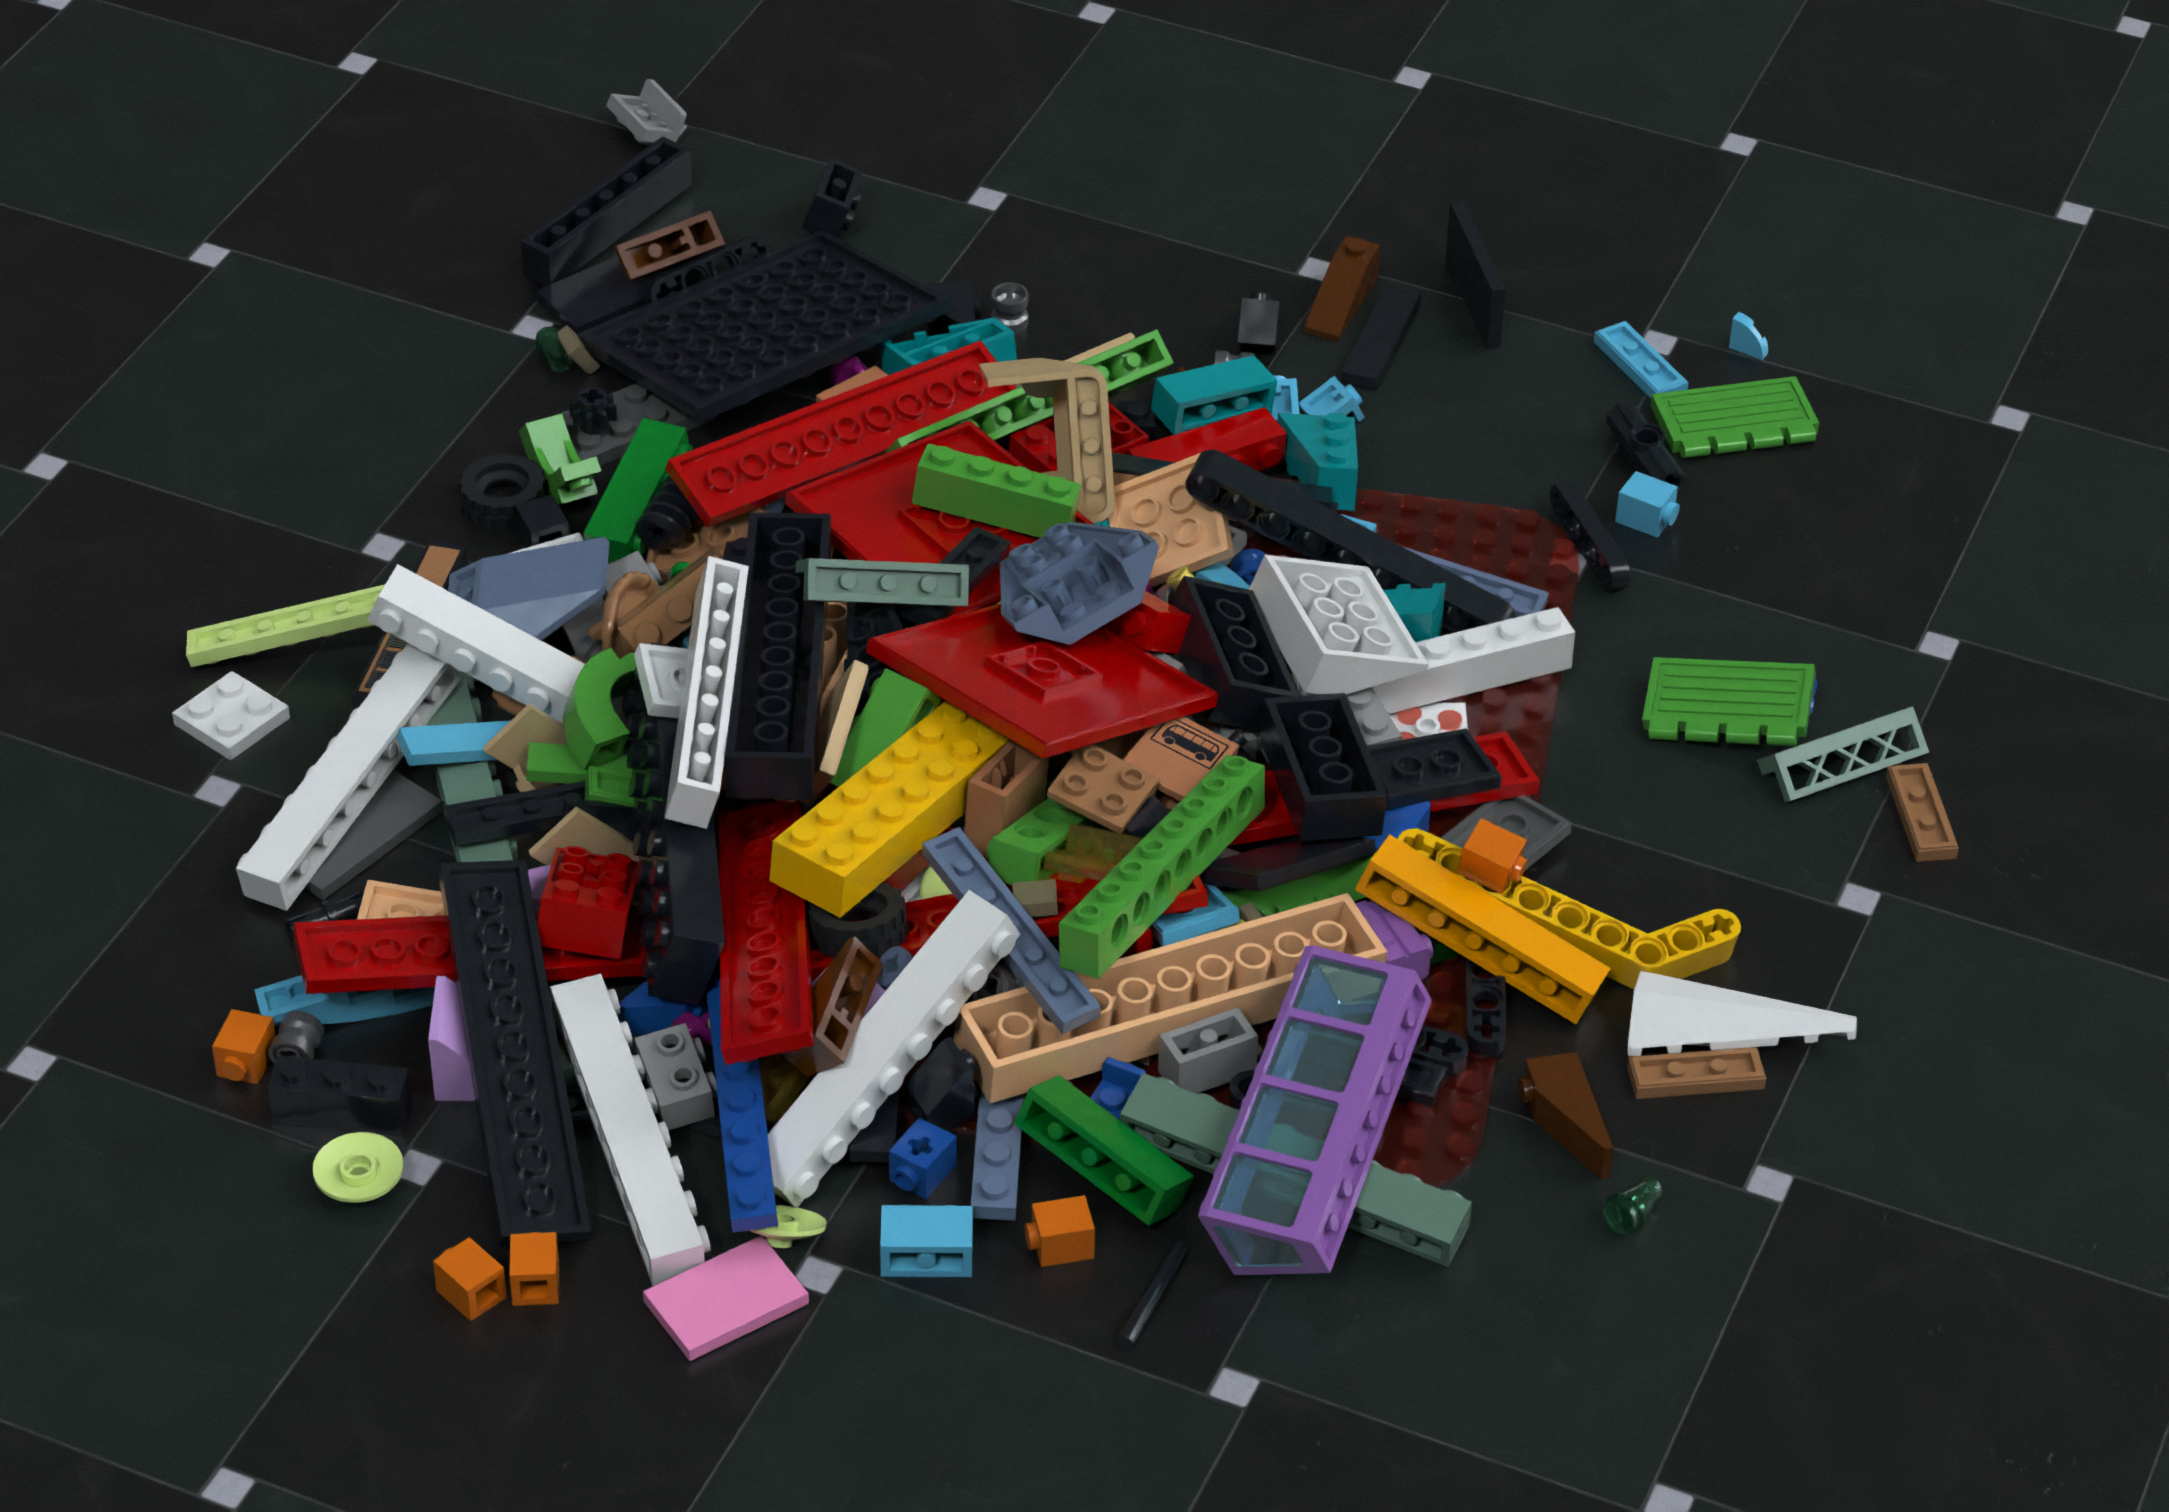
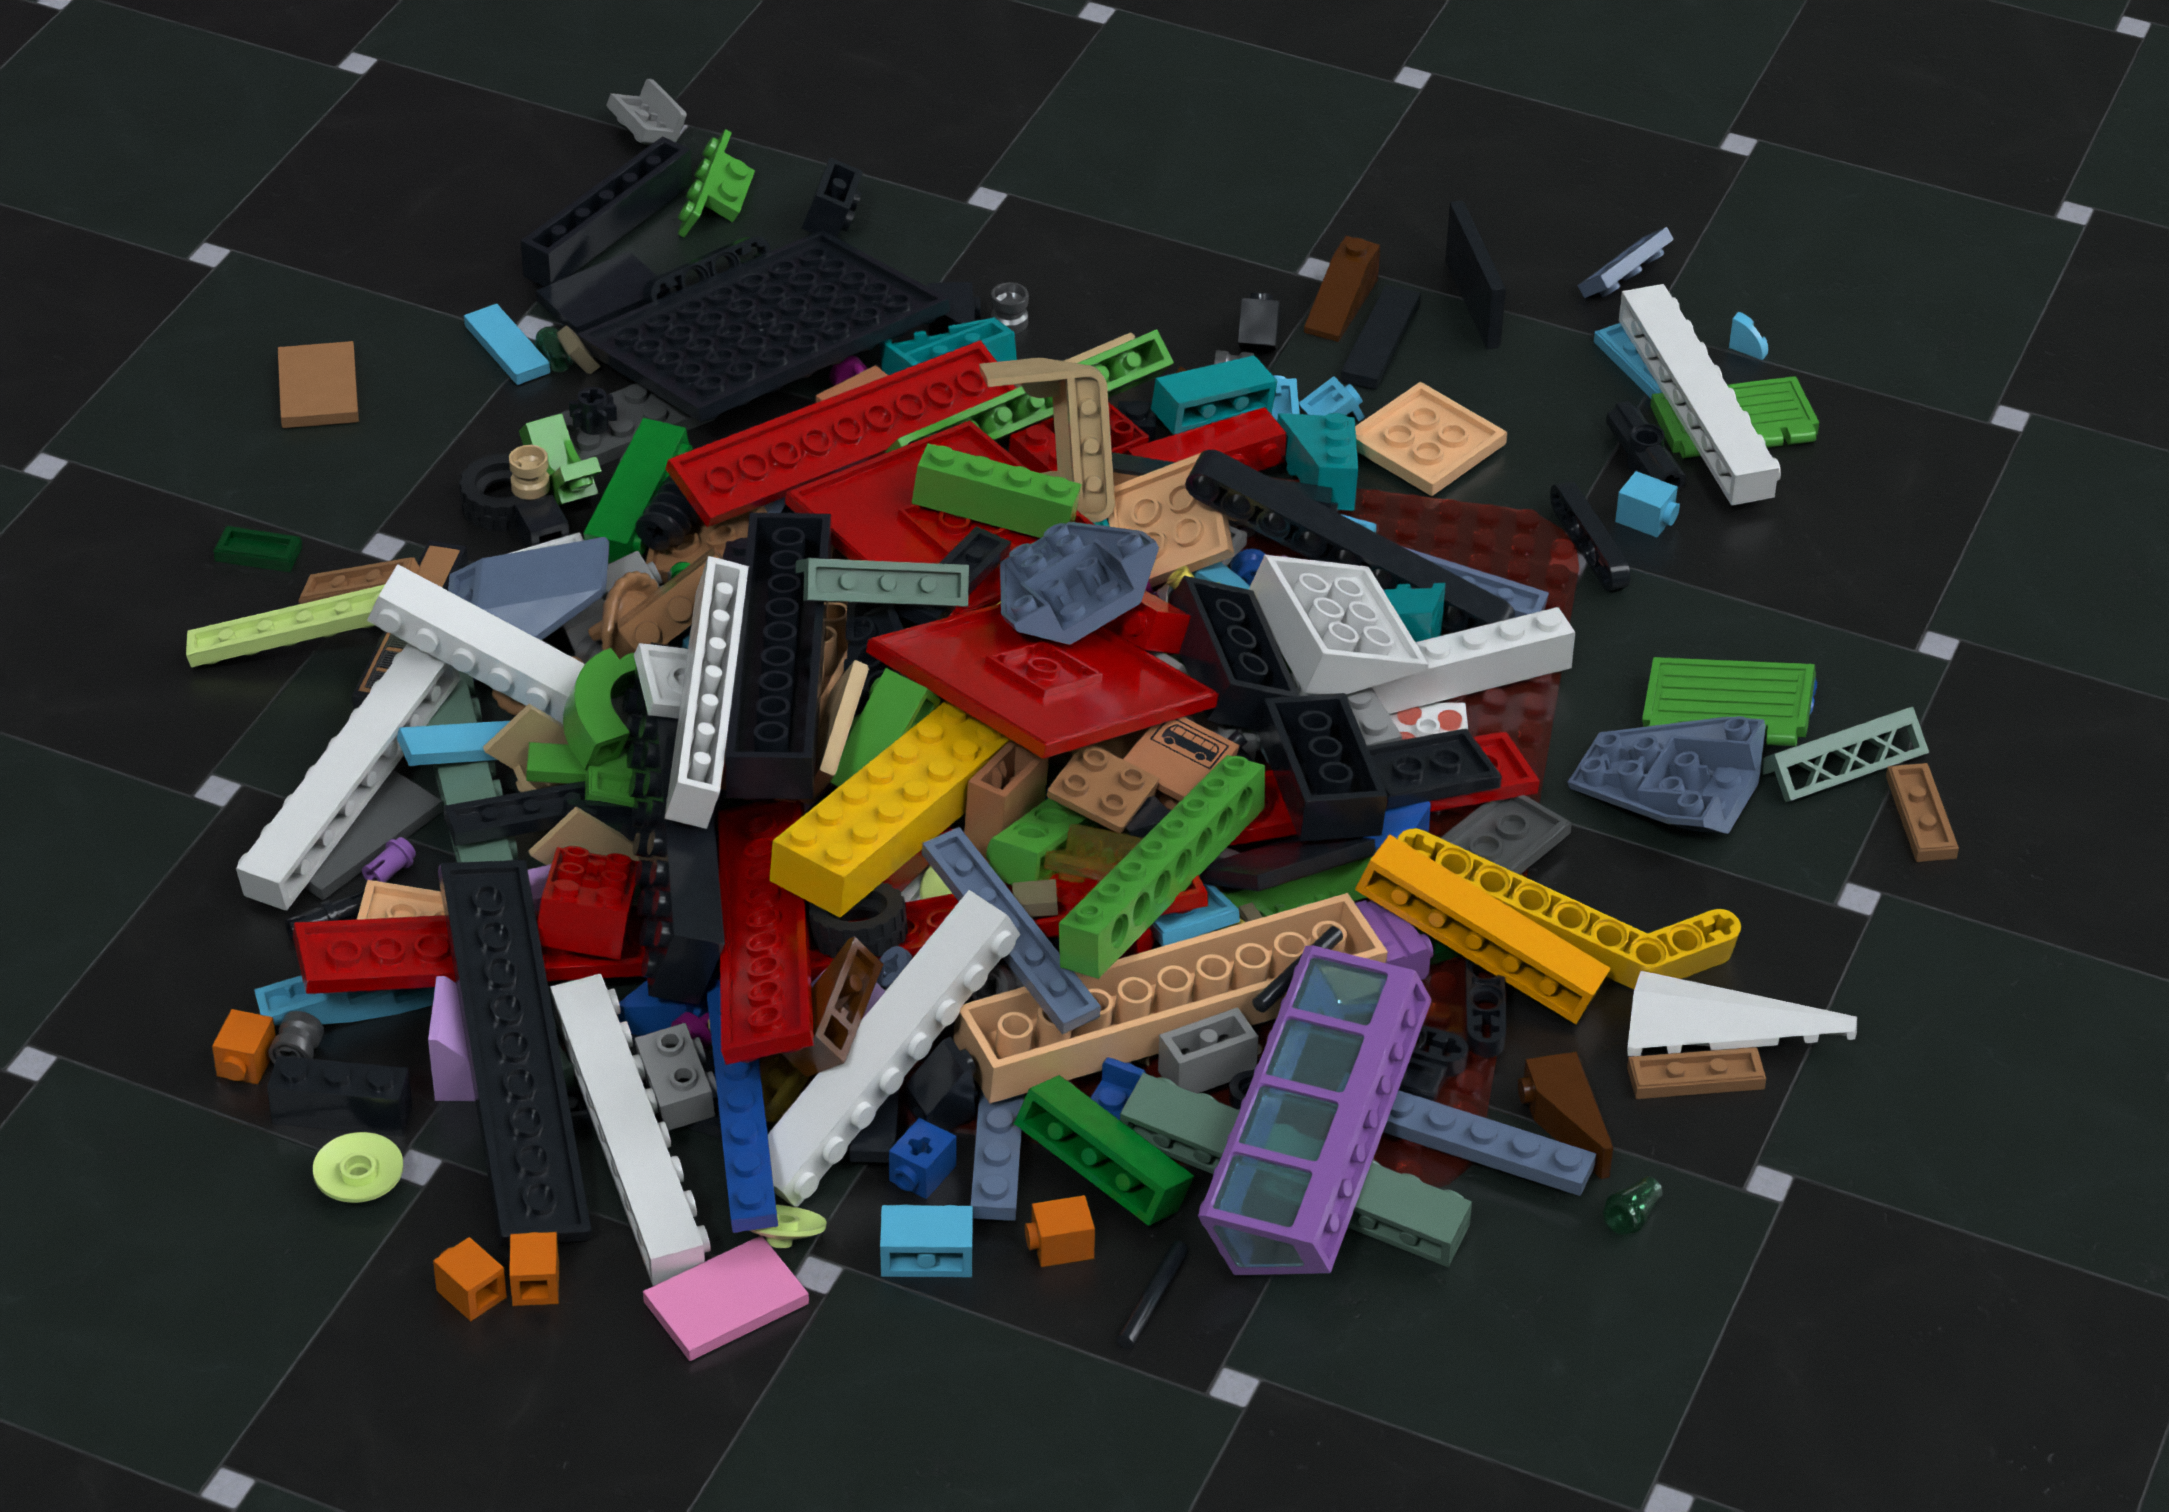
white plate [172,671,290,760] -> none
reddish brown slope [614,211,725,281] -> none
orange brick [1456,818,1528,894] -> none
none -> dark green tile [213,526,303,572]
none -> medium nougat tile [278,341,359,428]
none -> medium nougat tile [298,557,420,604]
none -> medium lavender pin [362,837,416,882]
none -> medium azure tile [464,304,550,385]
none -> tan wheel [509,445,550,500]
none -> bright green bracket [678,129,755,238]
none -> black bar [1252,926,1343,1013]
none -> sand blue plate [1329,1073,1596,1196]
none -> light nougat plate [1355,382,1507,496]
none -> sand blue wedge [1568,716,1766,834]
none -> sand blue plate [1577,227,1674,298]
none -> white brick [1619,284,1781,506]

